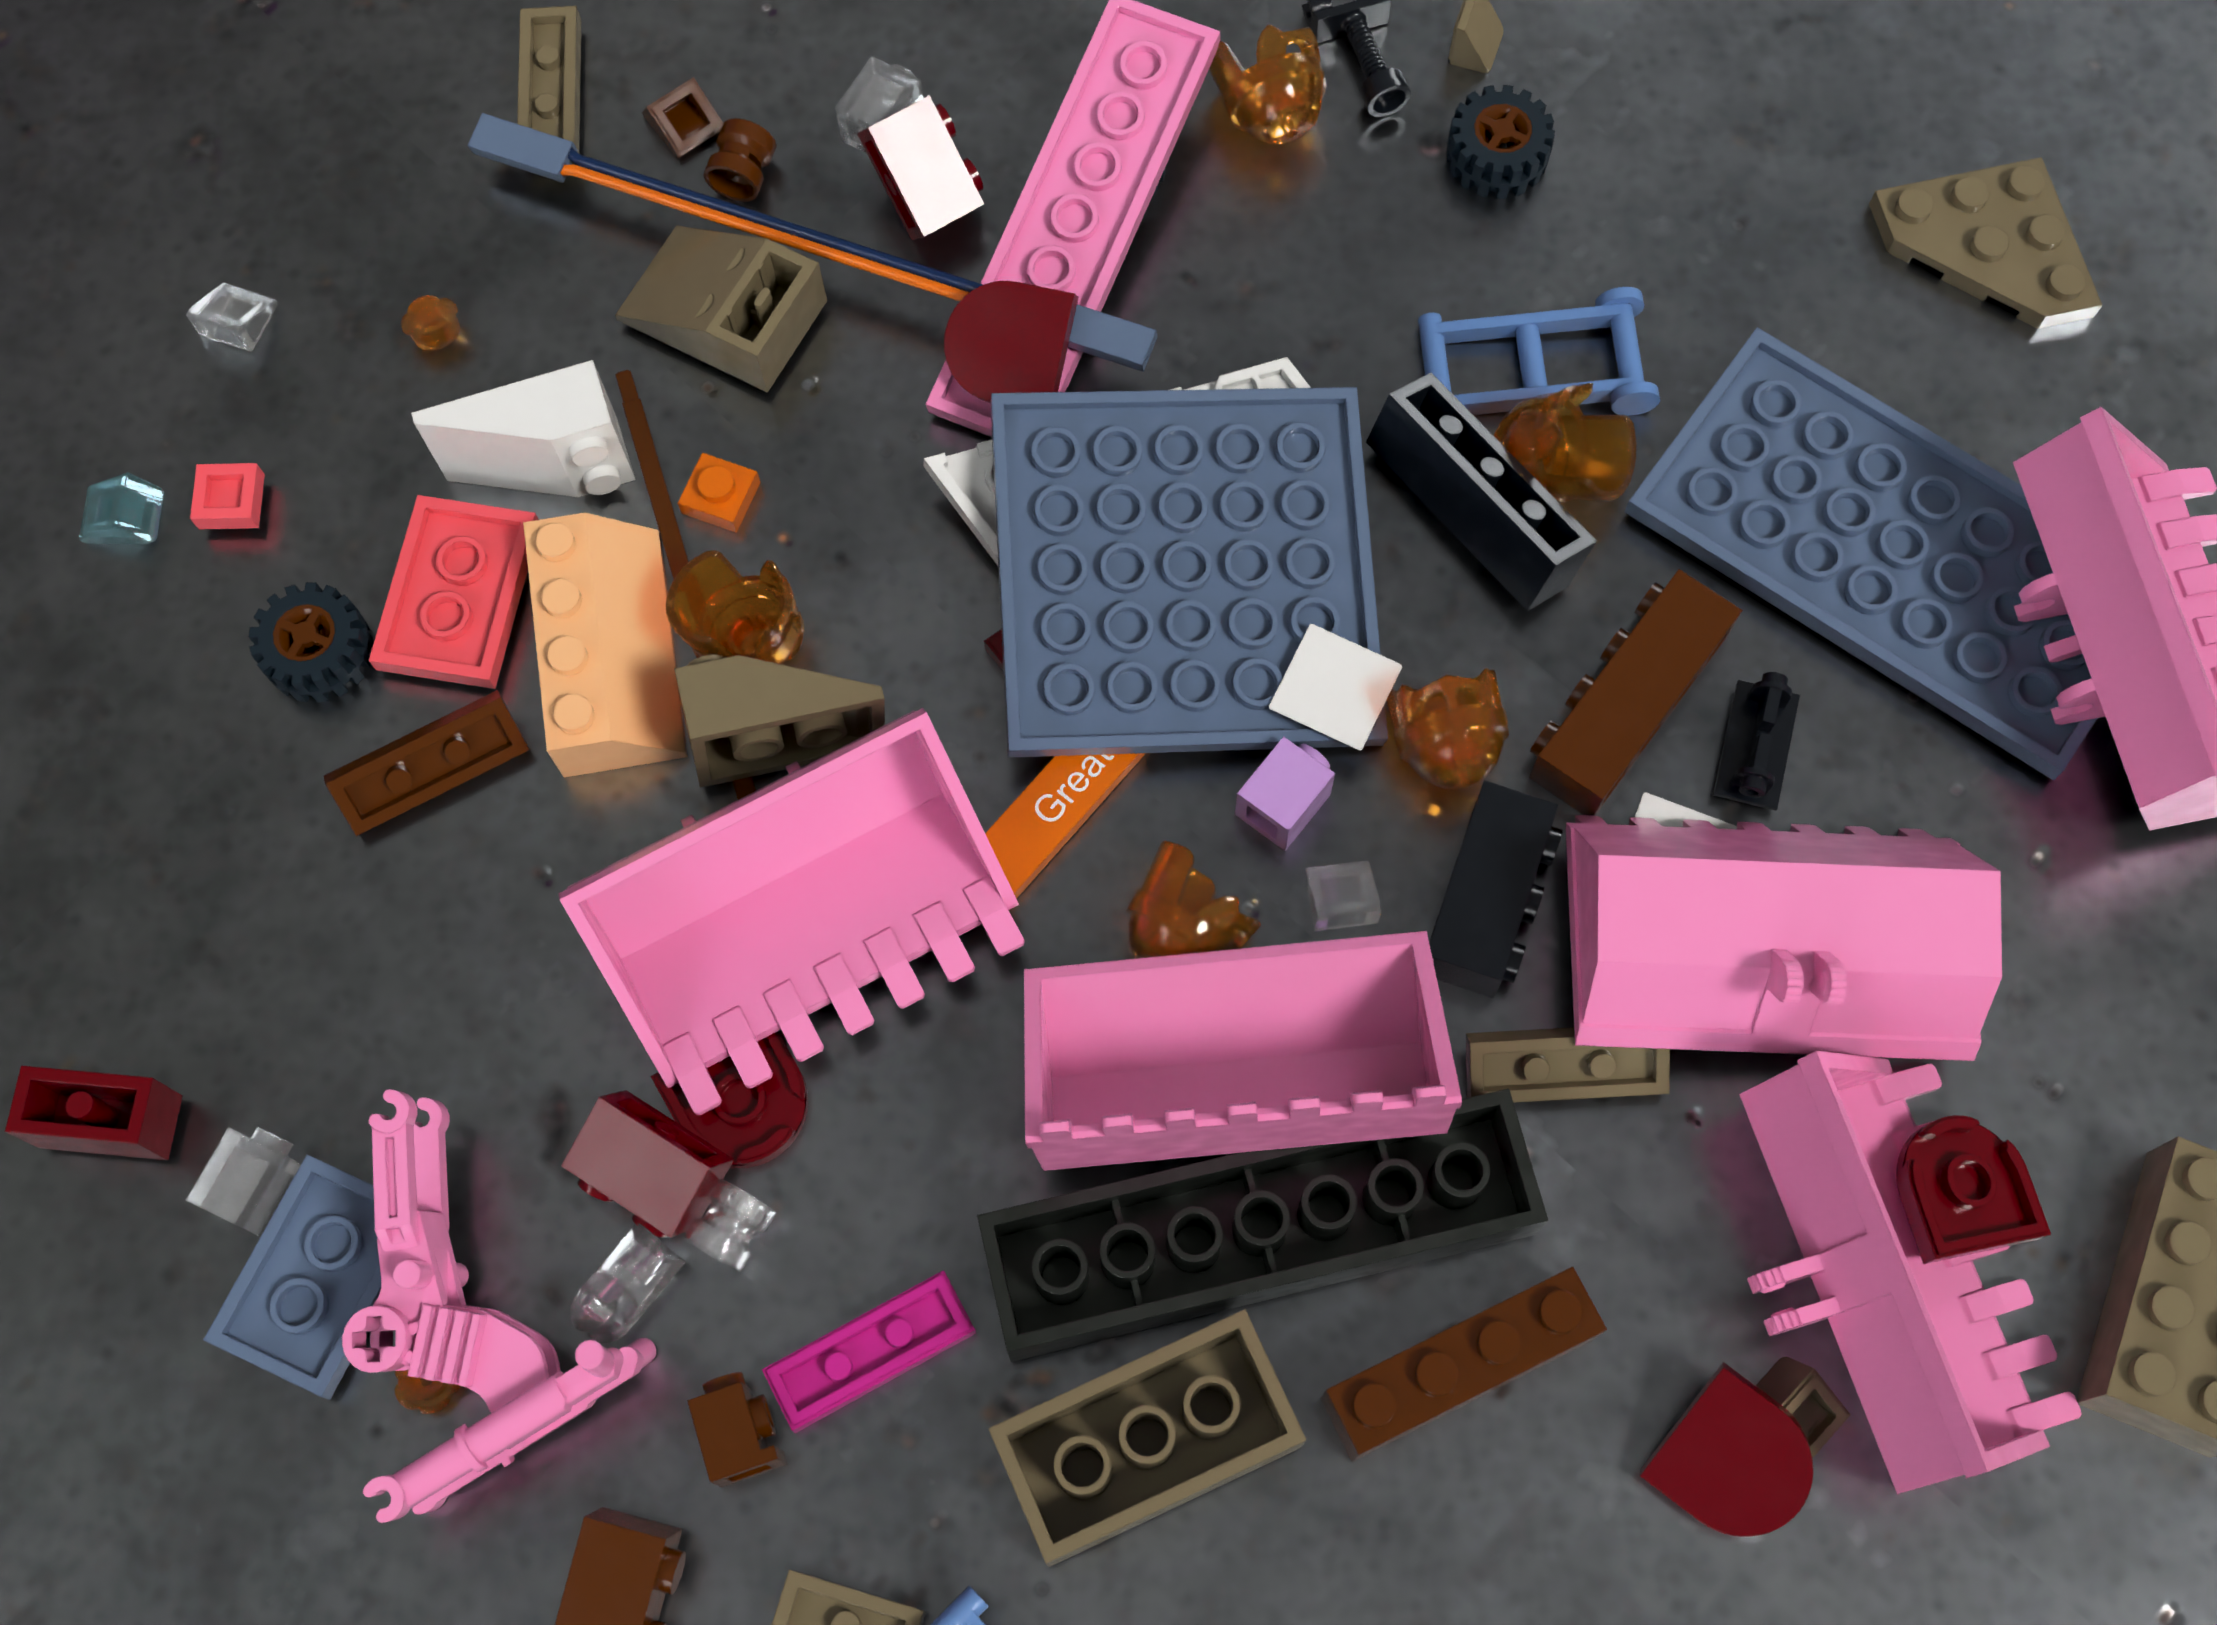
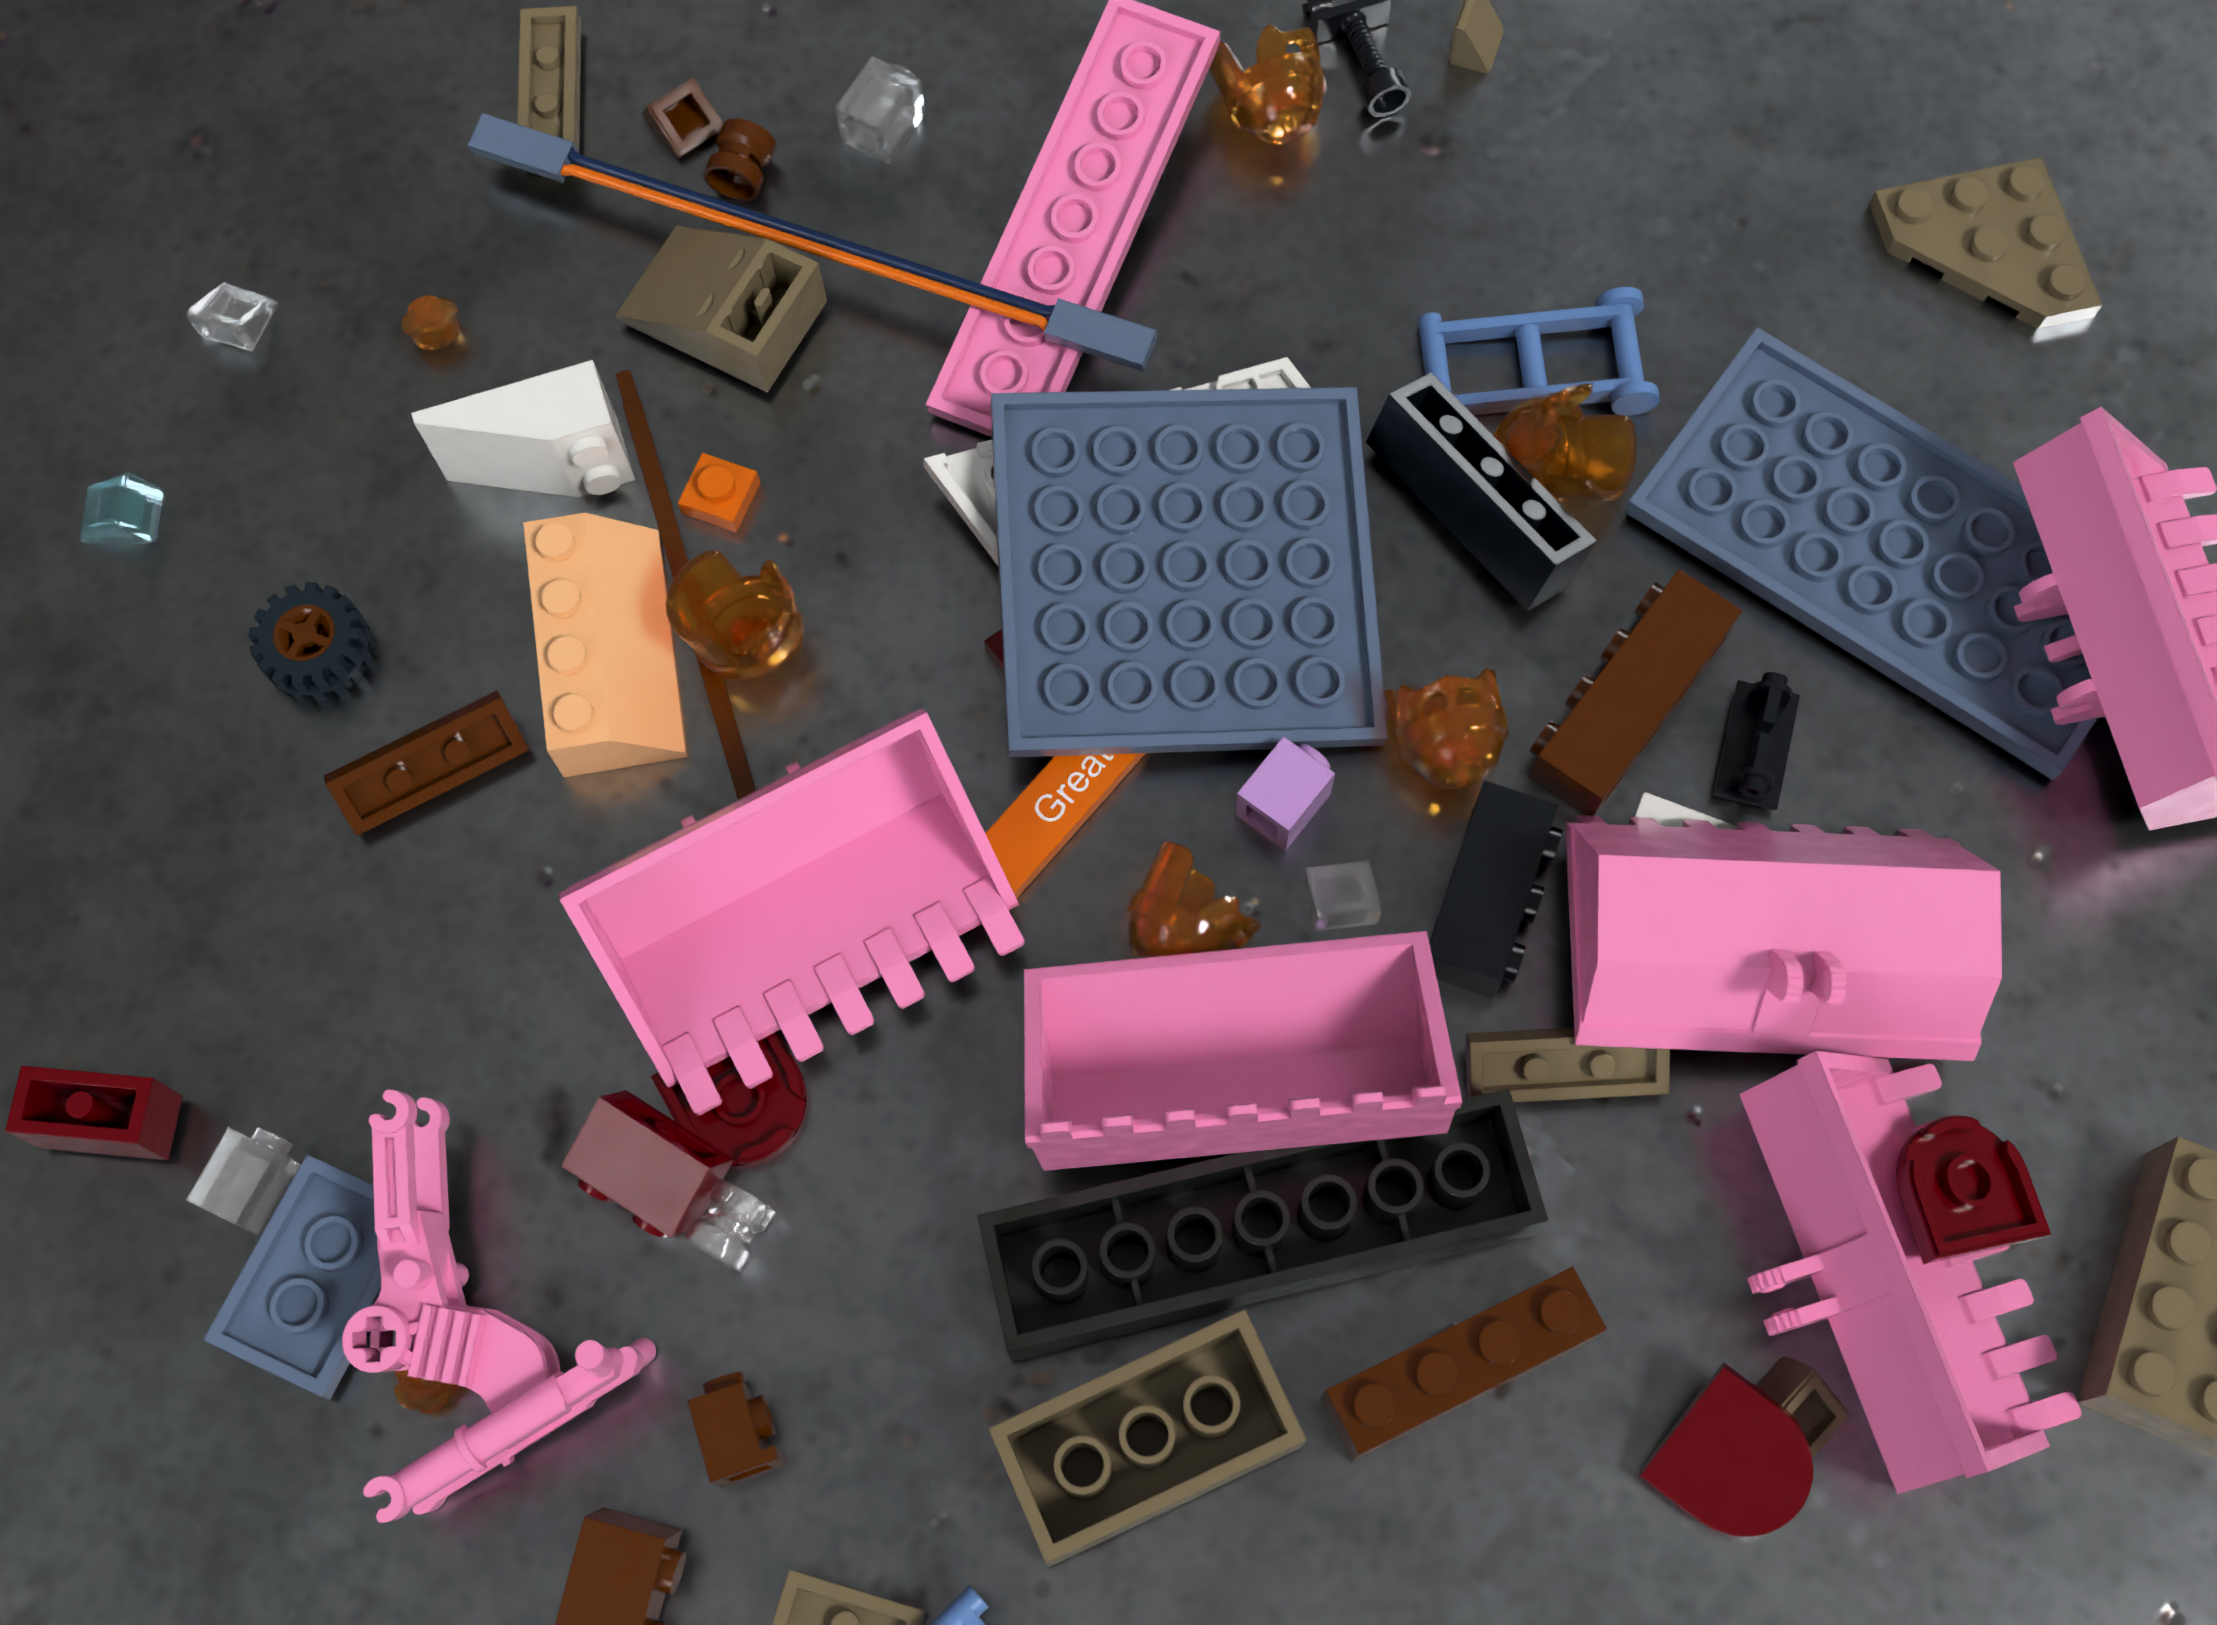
coral plate [190,463,265,530] -> none
coral plate [368,495,539,689] -> none
clear piece [571,1222,686,1344] -> none
dark tan slope [674,655,885,788] -> none
dark pink tile [762,1270,977,1433] -> none
brick [857,95,984,240] -> none
dark red tile [944,281,1079,403] -> none
white sticker [1269,624,1402,750] -> none
black wheel [1446,85,1555,199] -> none

